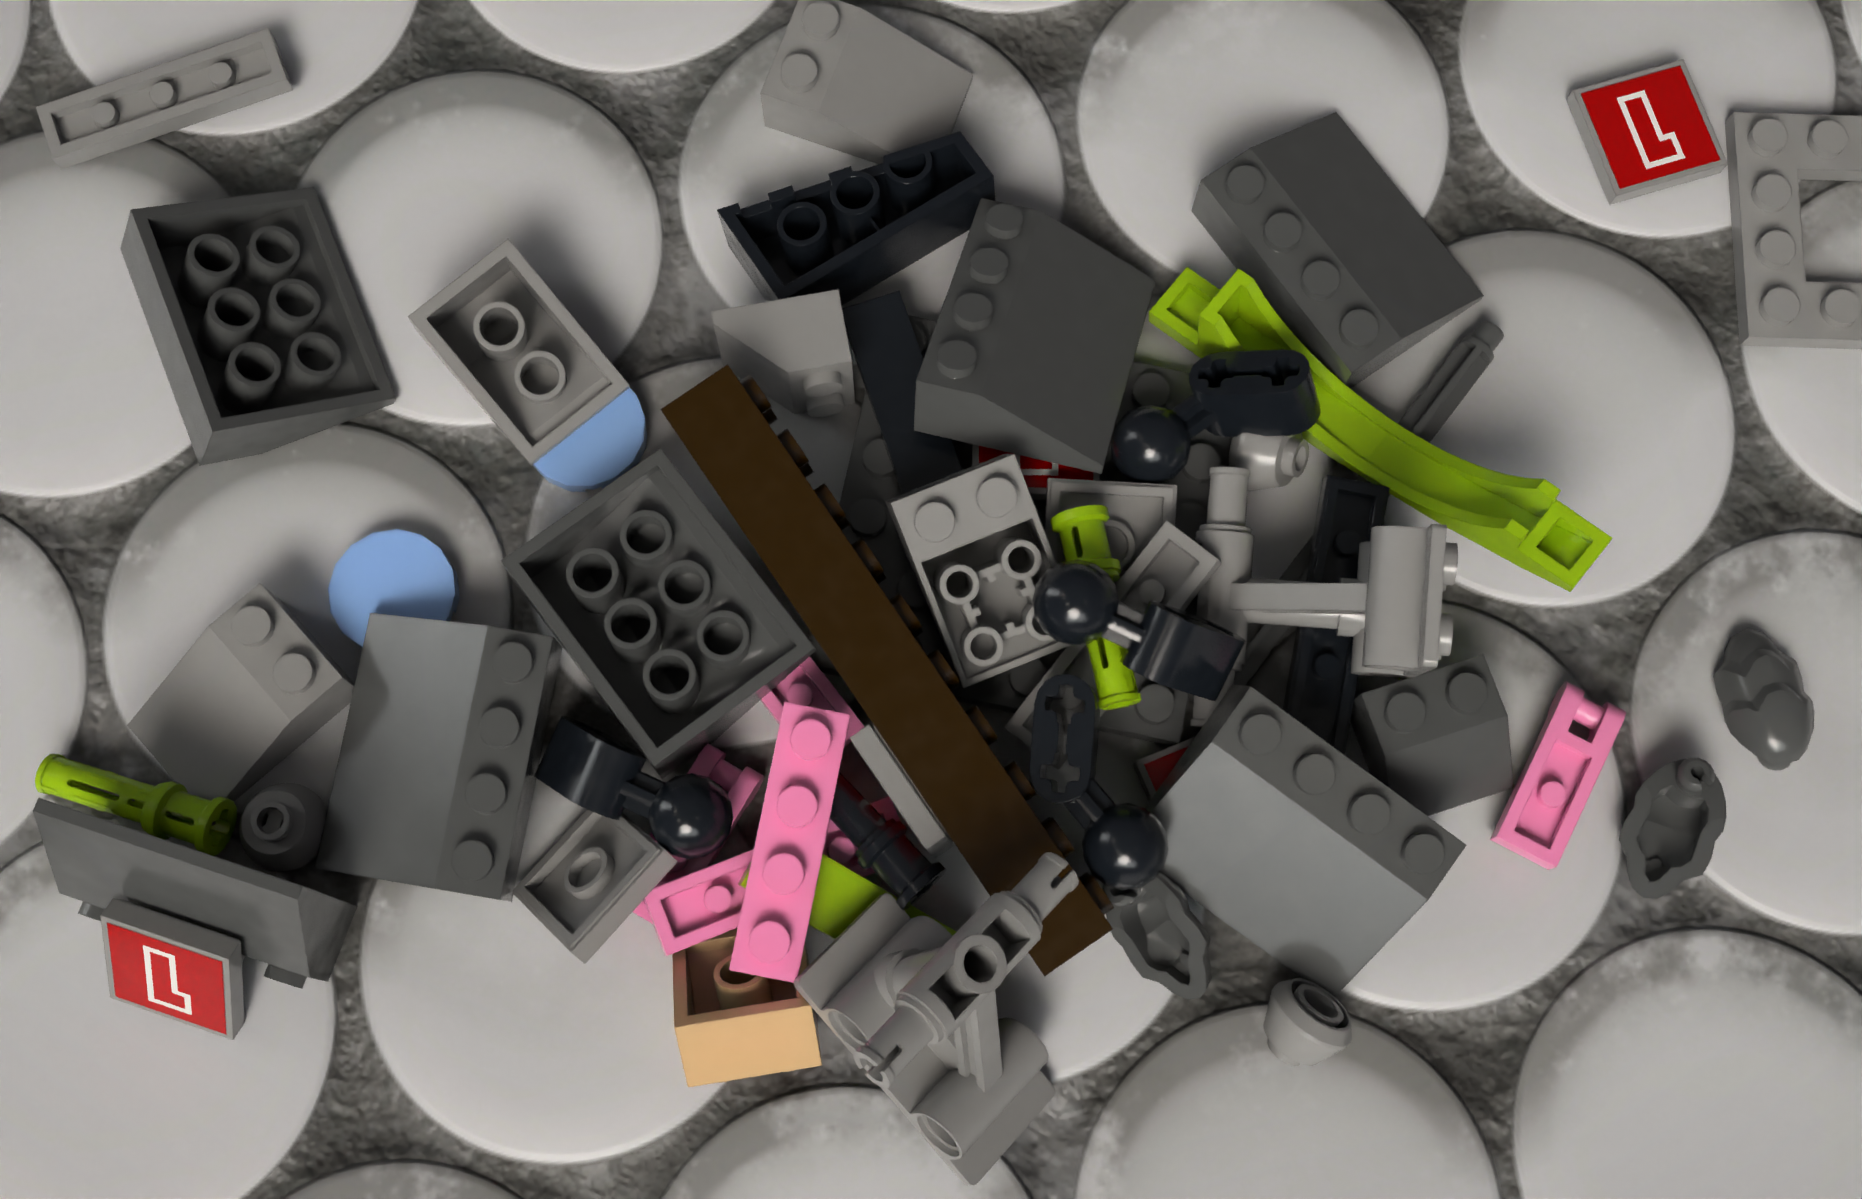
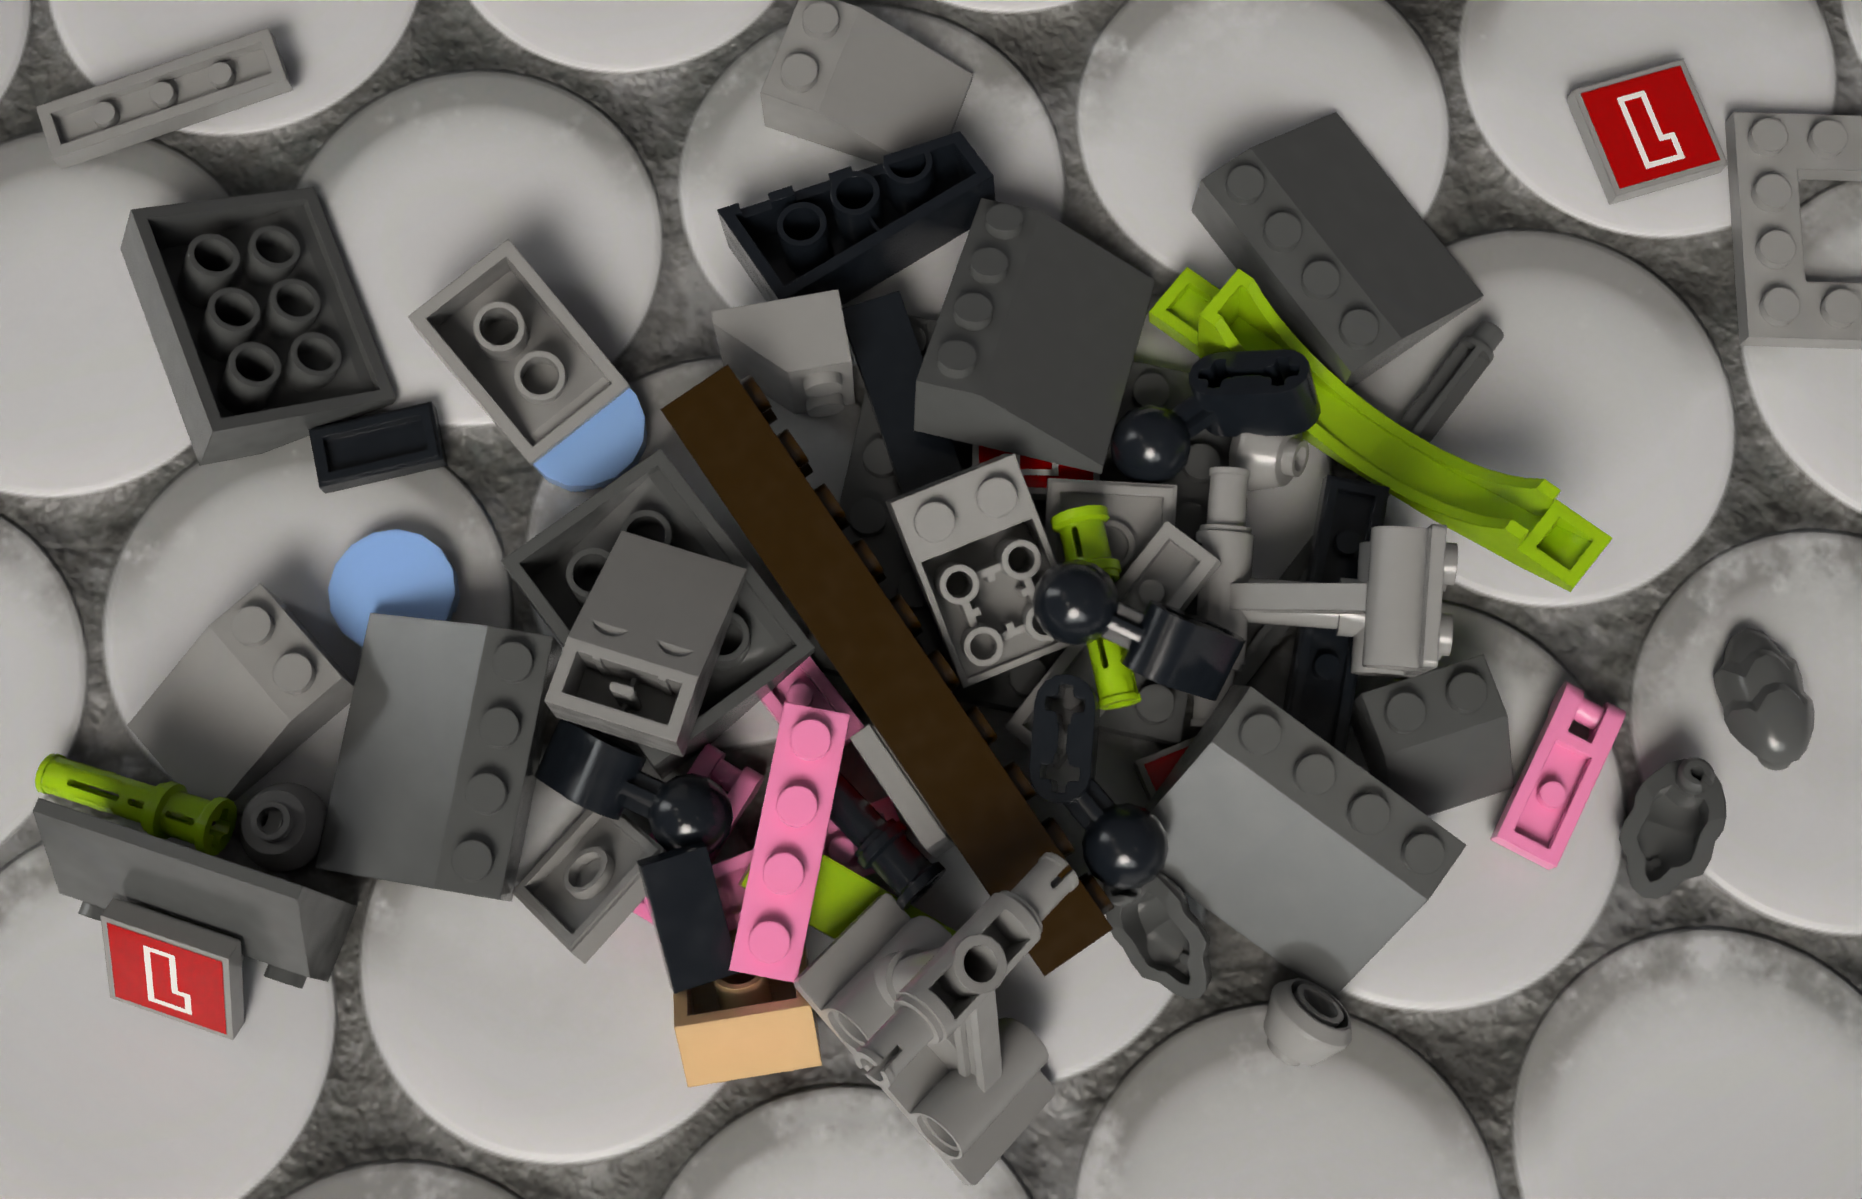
none -> black tile [308,401,448,494]
none -> light grey slope [544,531,747,757]
none -> black tile [637,841,740,994]

